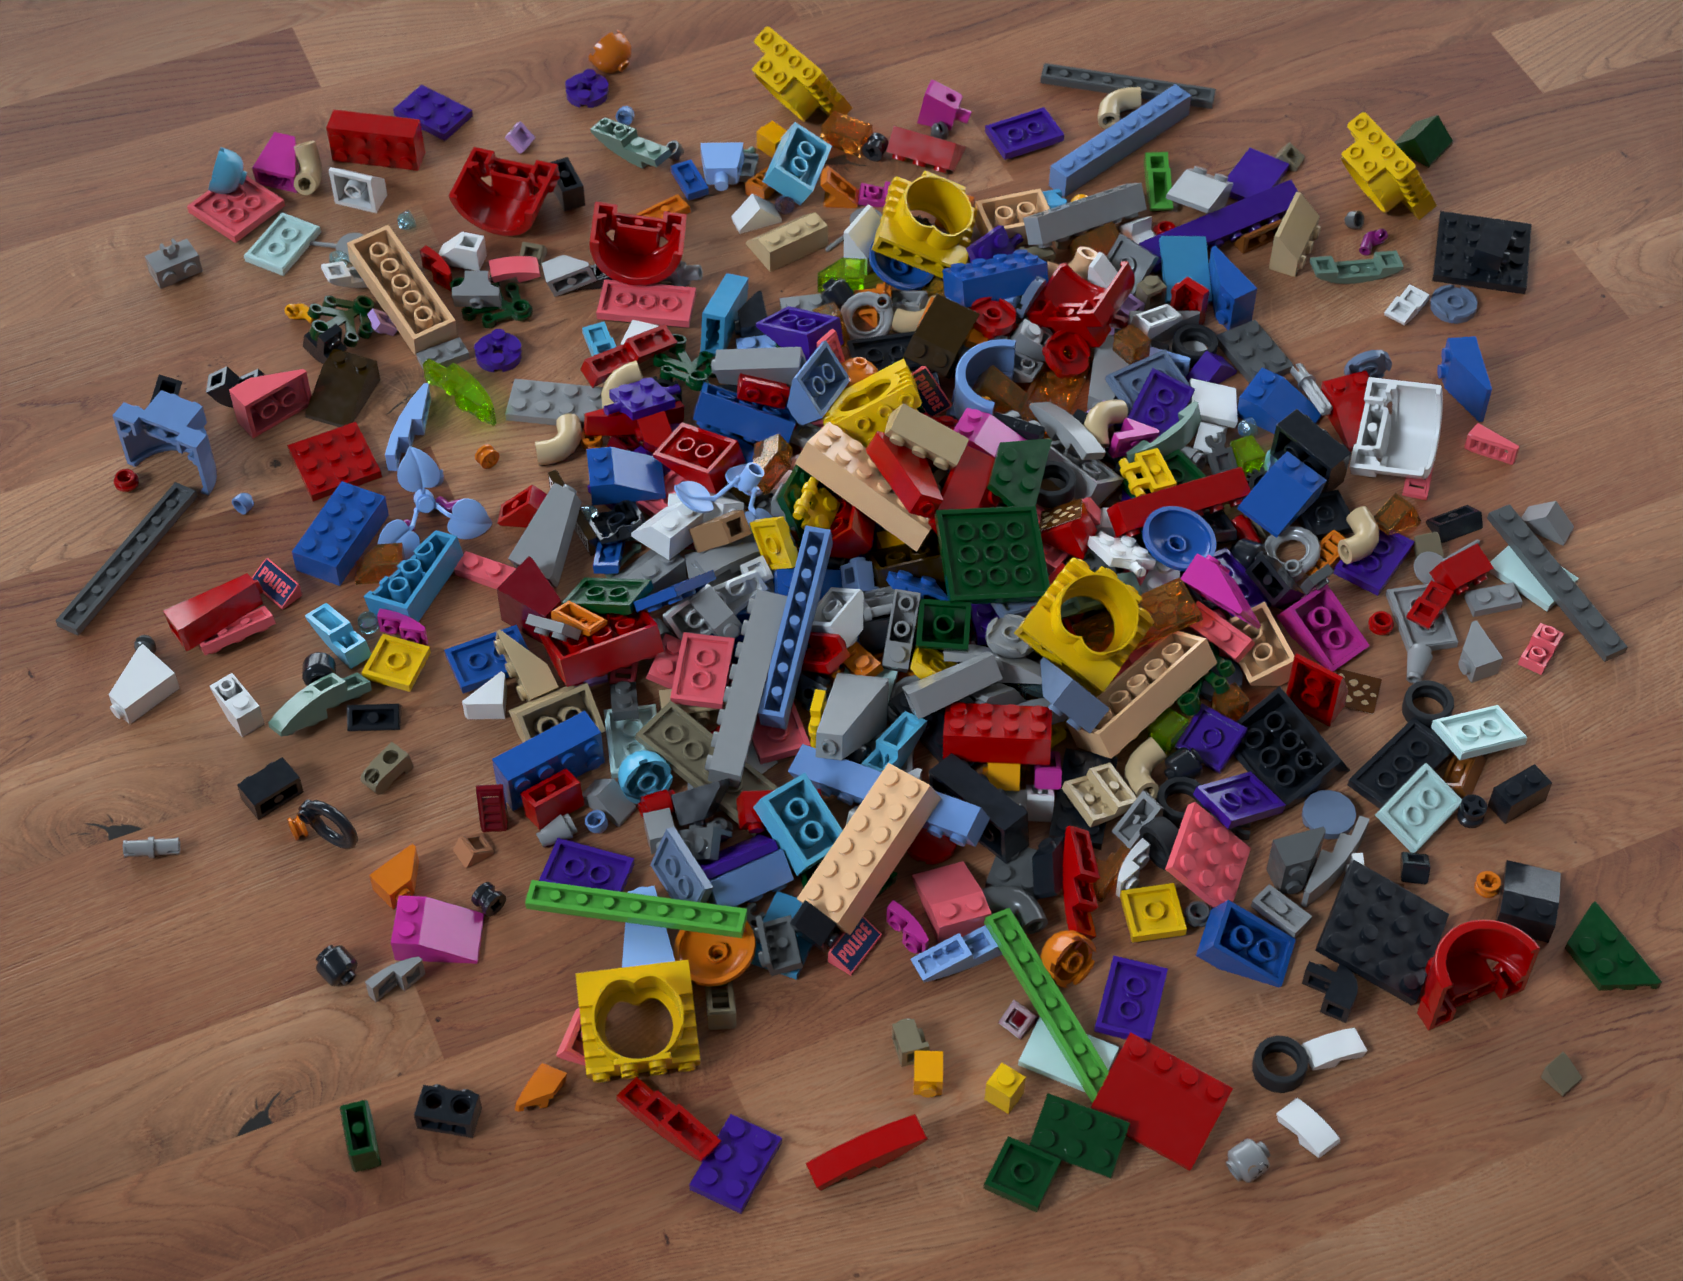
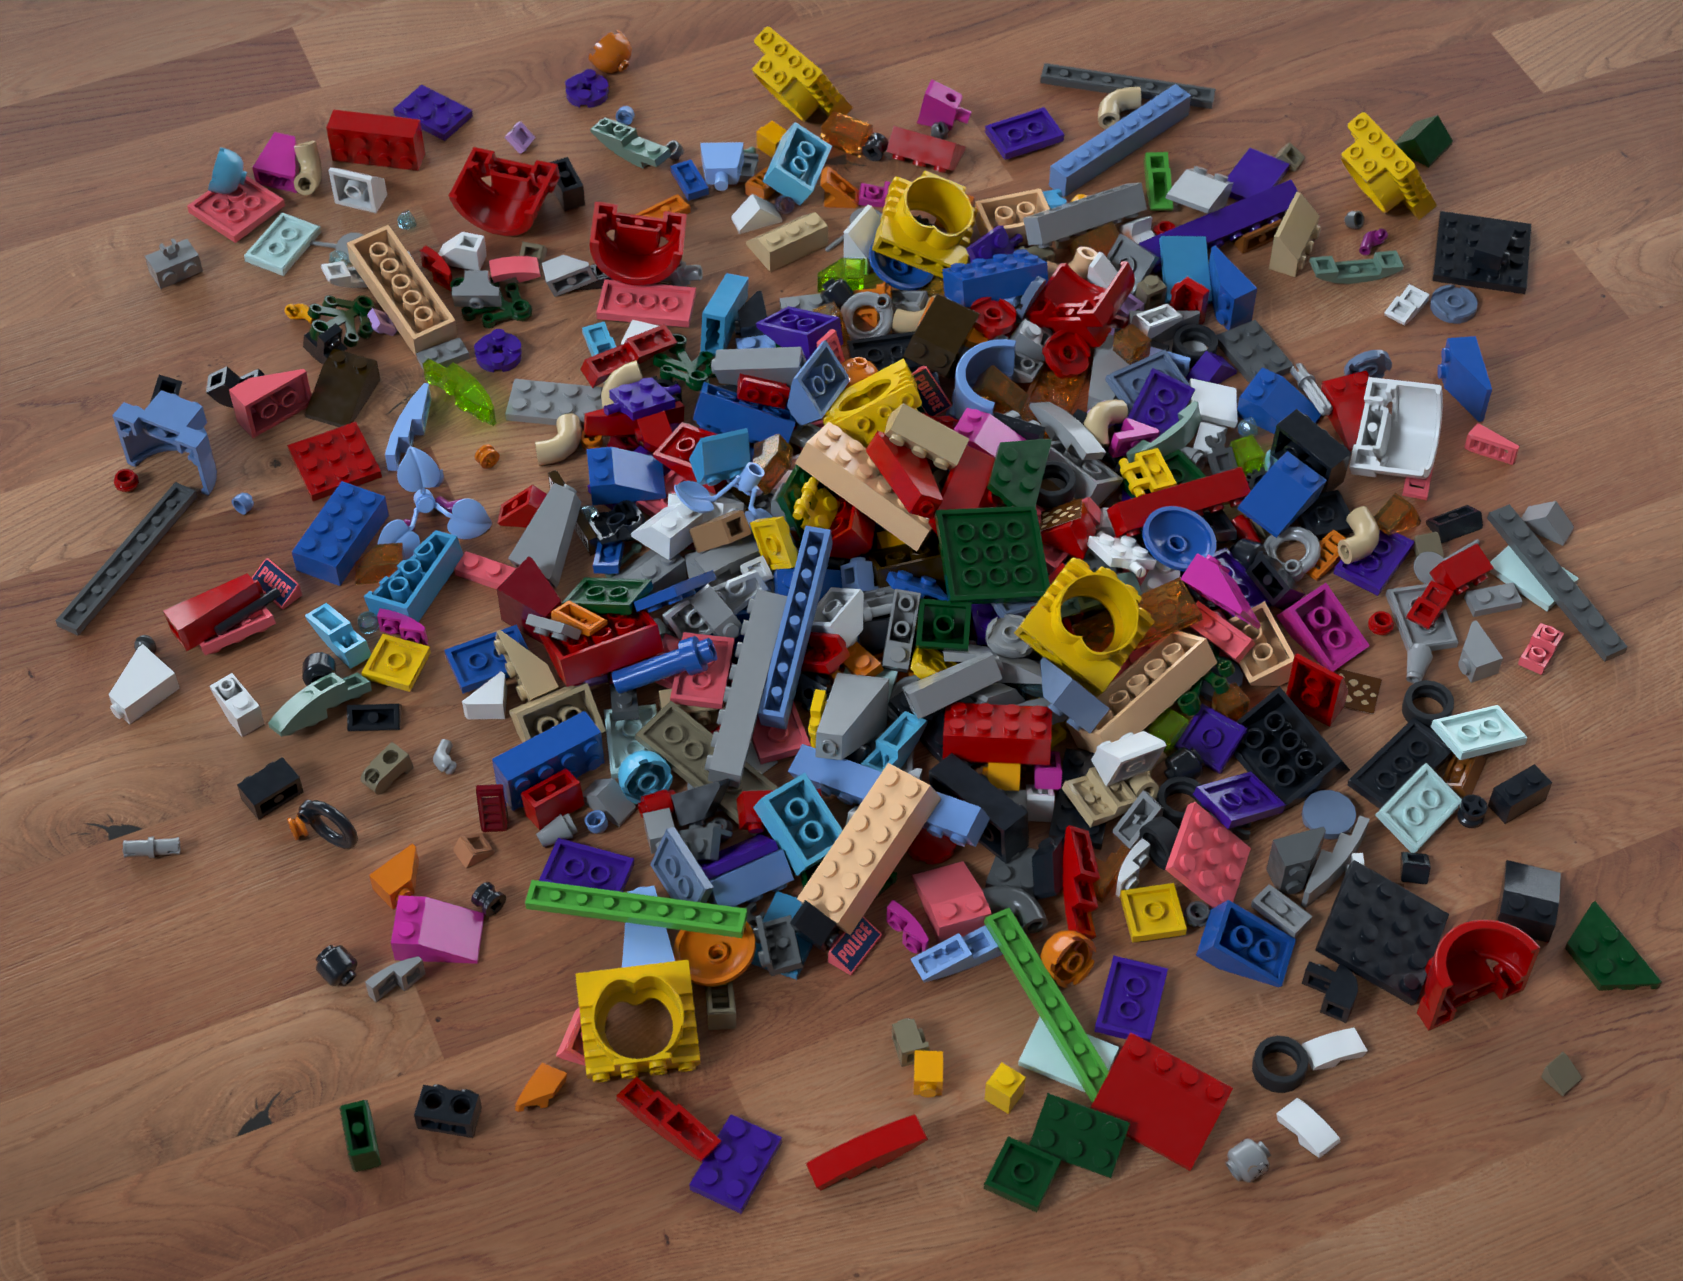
slope [998,1000,1039,1039] -> none
dark grey plate [1300,564,1334,595] -> none
orange bush [1474,871,1501,898] -> none
none -> black bar [214,588,281,635]
none -> light grey arm [433,739,457,775]
none -> blue piece [612,636,717,694]
none -> dark azure slope [689,428,750,486]
none -> white slope [1091,731,1167,786]

